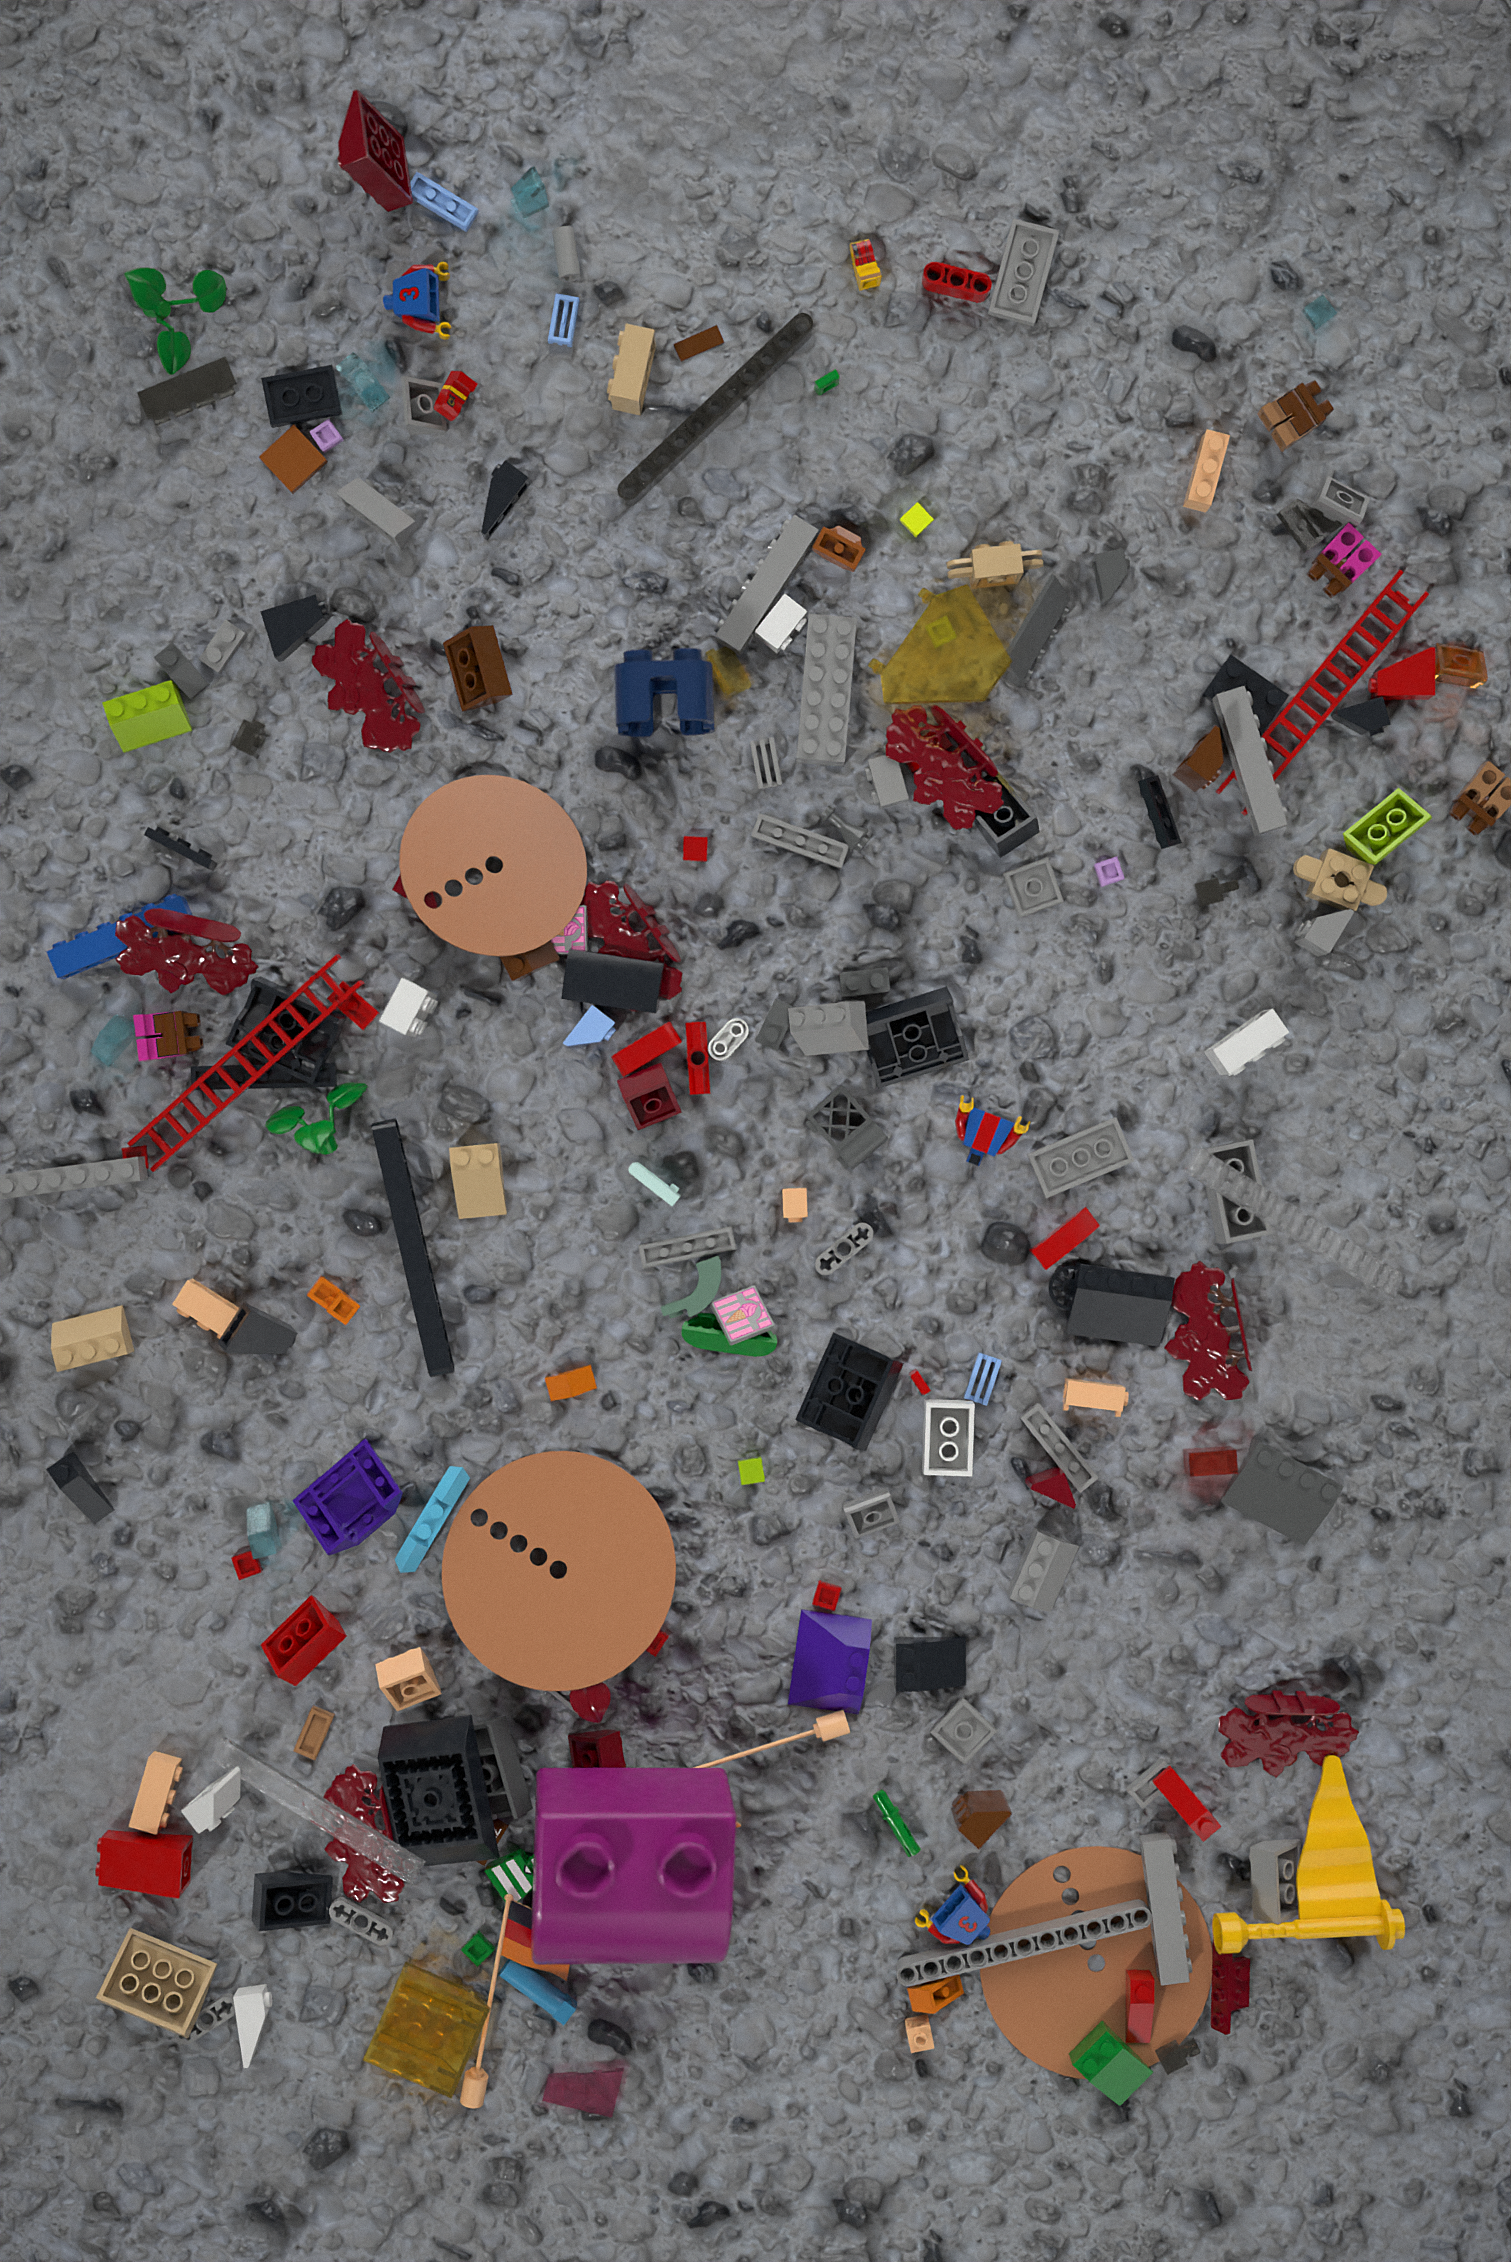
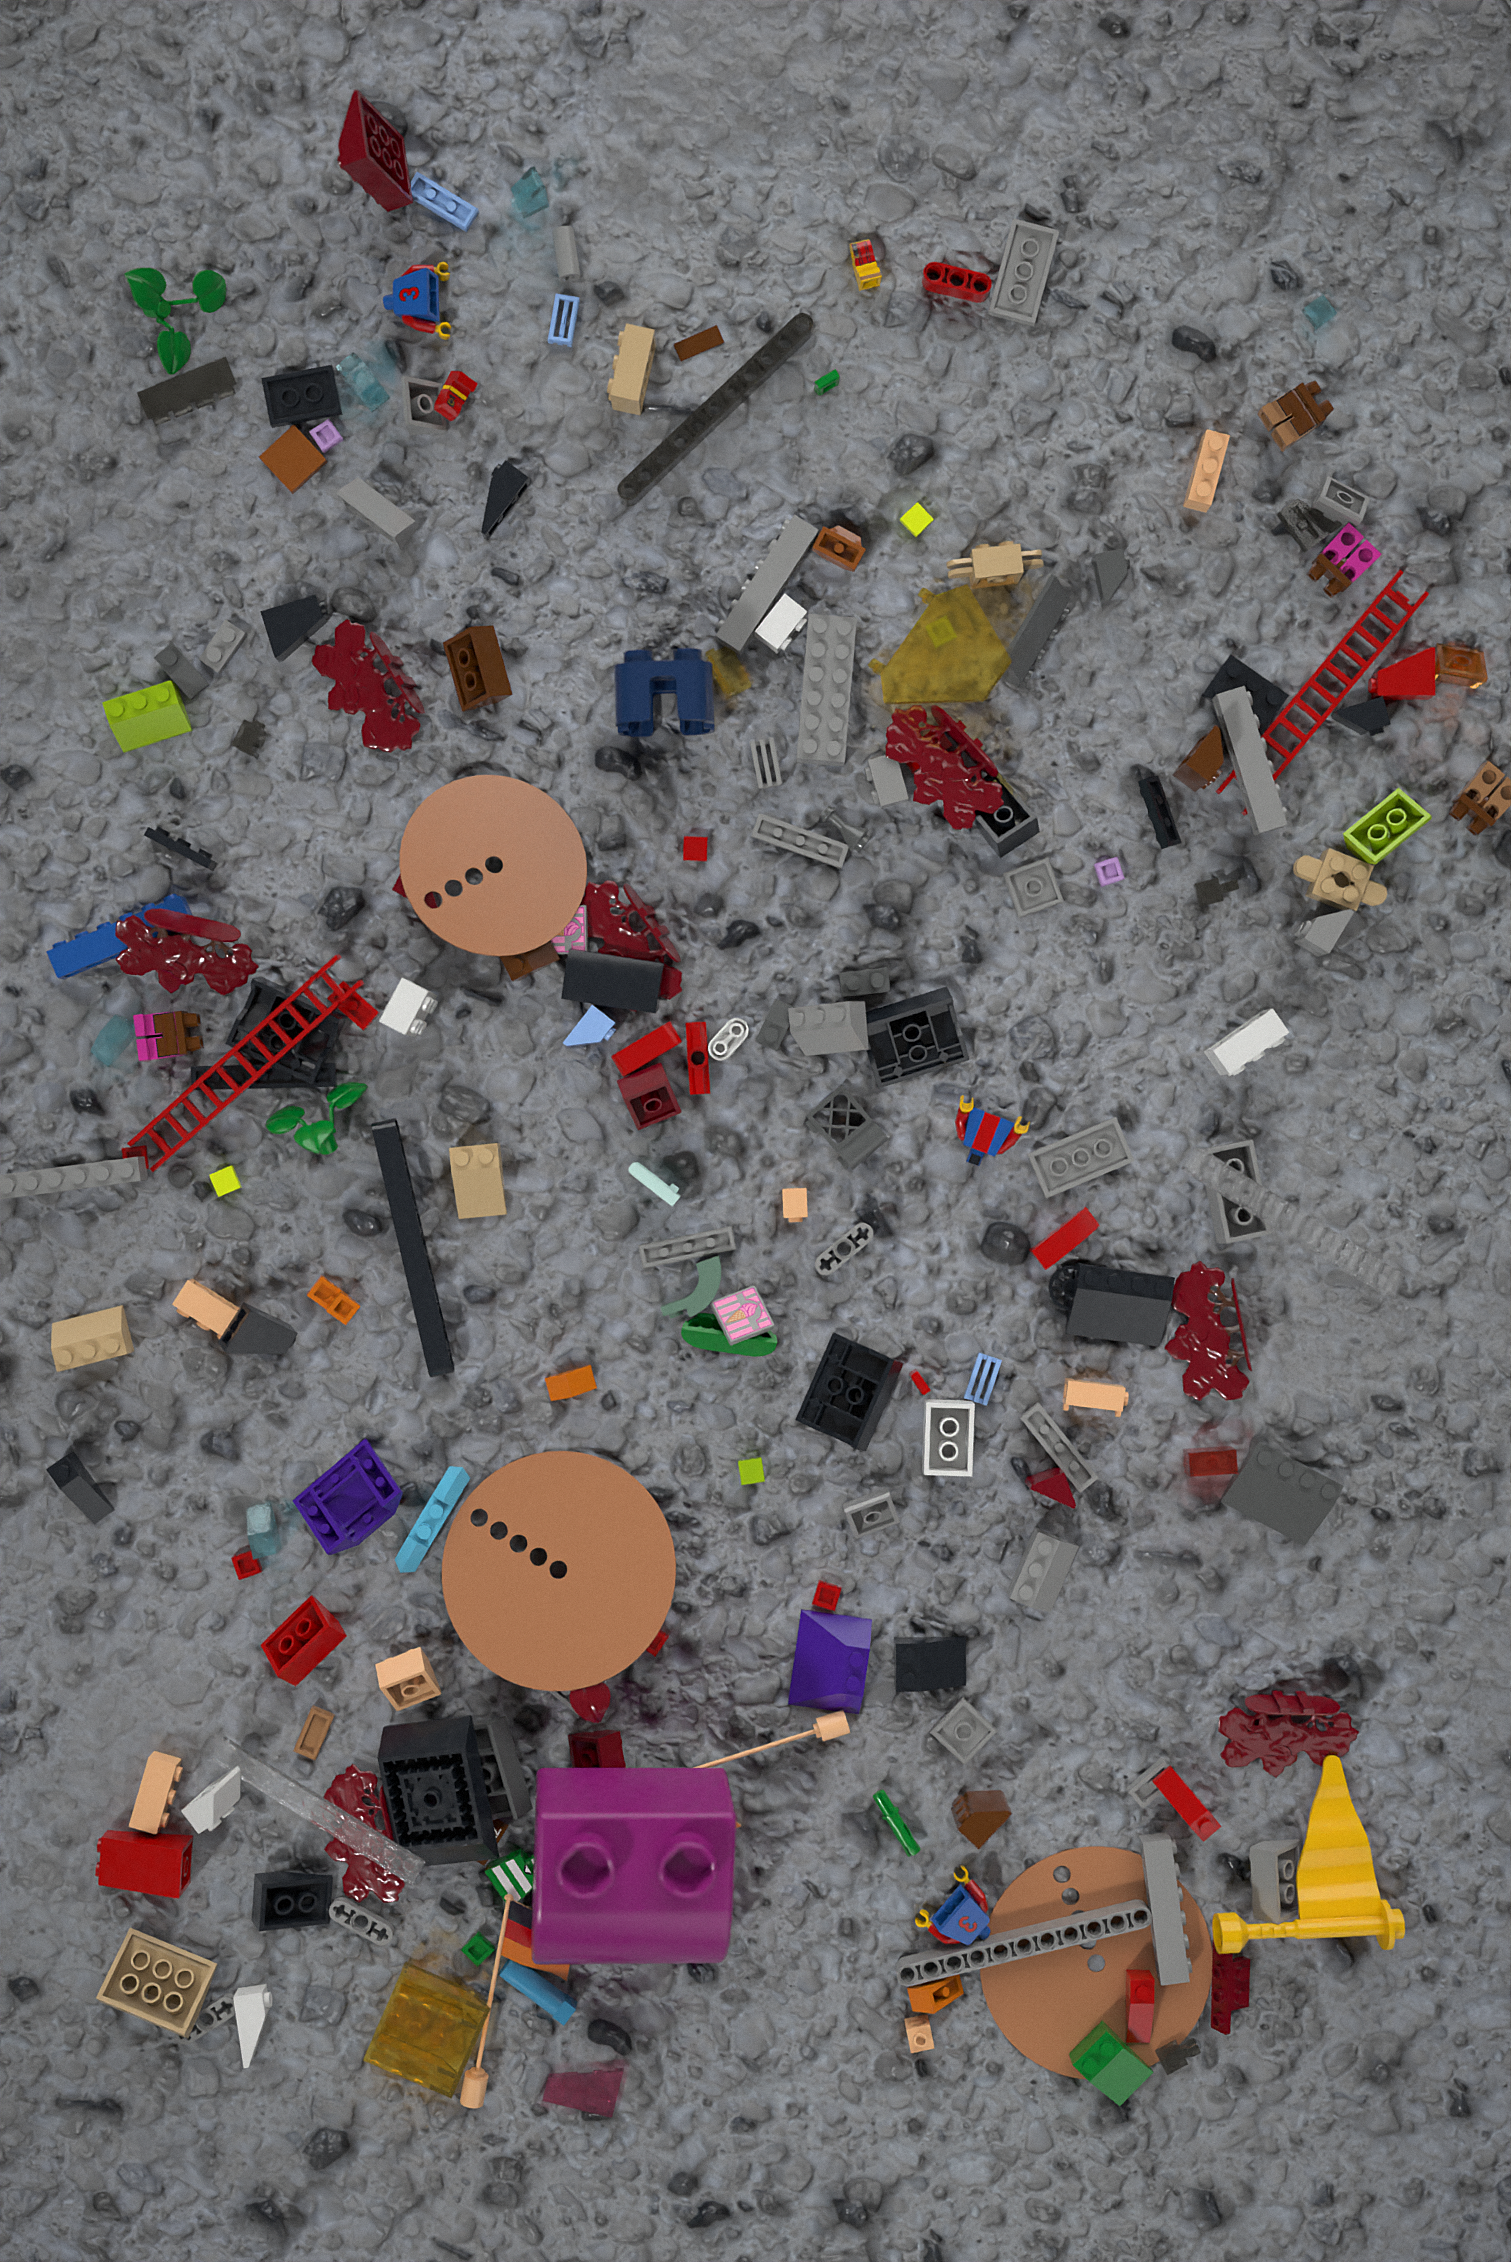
none -> neon yellow tile [209,1165,242,1197]

